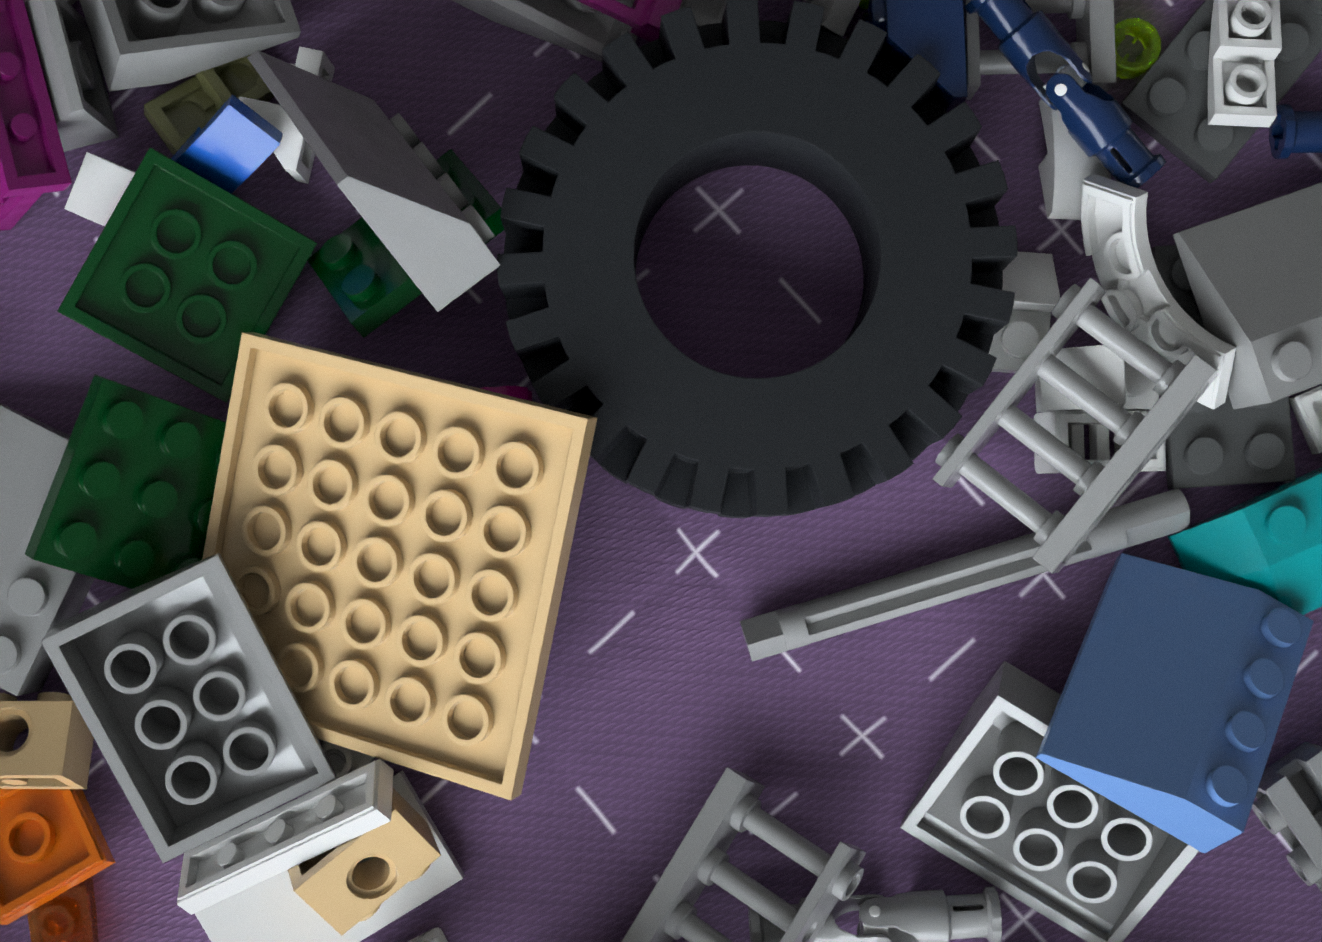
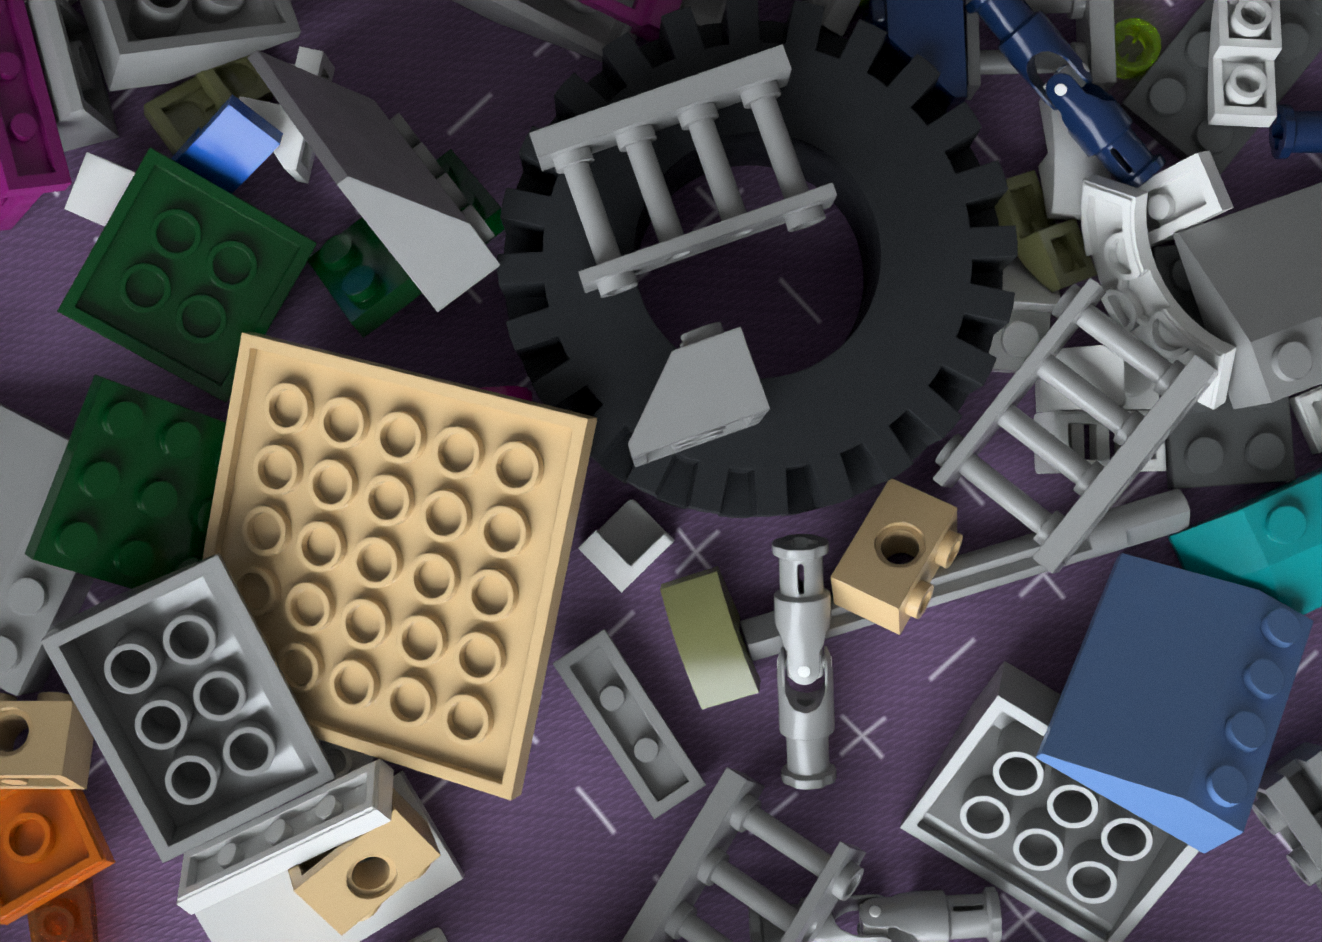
none -> light grey fence [529,44,837,298]
none -> light grey plate [552,629,706,819]
none -> white panel [578,500,675,593]
none -> light grey slope [628,322,770,468]
none -> olive slope [660,566,761,710]
none -> light grey piece [771,534,837,790]
none -> tan brick [831,478,963,635]
none -> olive slope [995,170,1098,293]
none -> white slope [1138,150,1234,248]

